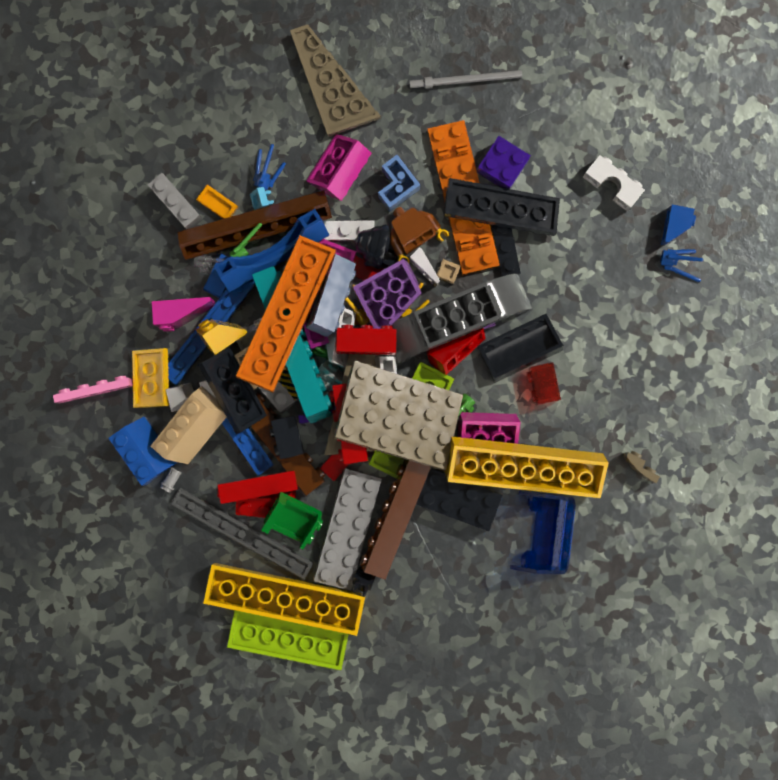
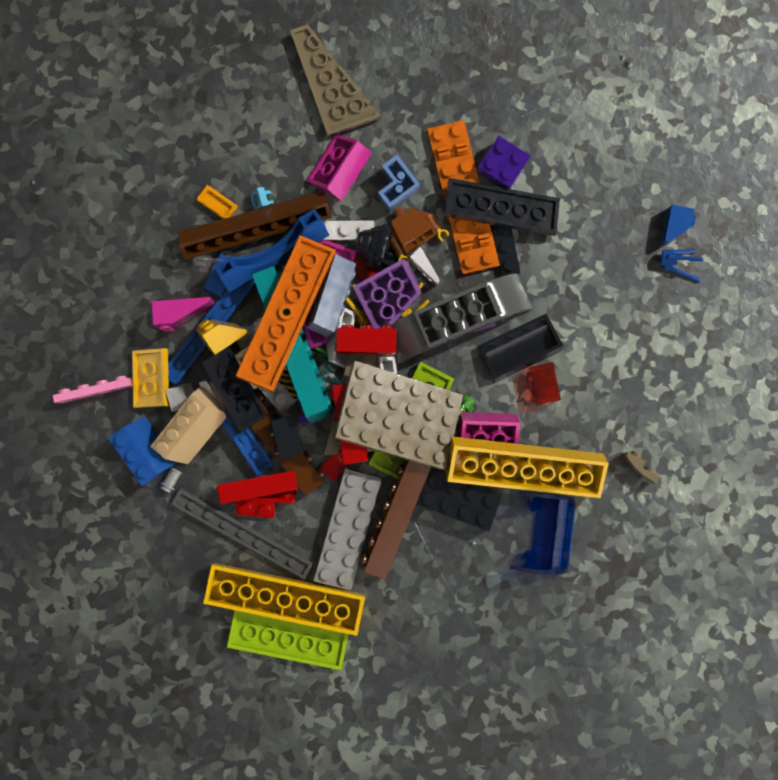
light grey arch [148,173,203,229] -> none
bright green plant [229,223,262,257] -> none
blue plant [253,144,286,190] -> none
green panel [261,492,323,550] -> none
black plate [352,567,376,597] -> none
light grey bar [409,70,522,89] -> none
red slope [427,328,486,375] -> none
tan tile [437,259,461,284] -> none
white arch [583,155,645,211] -> none

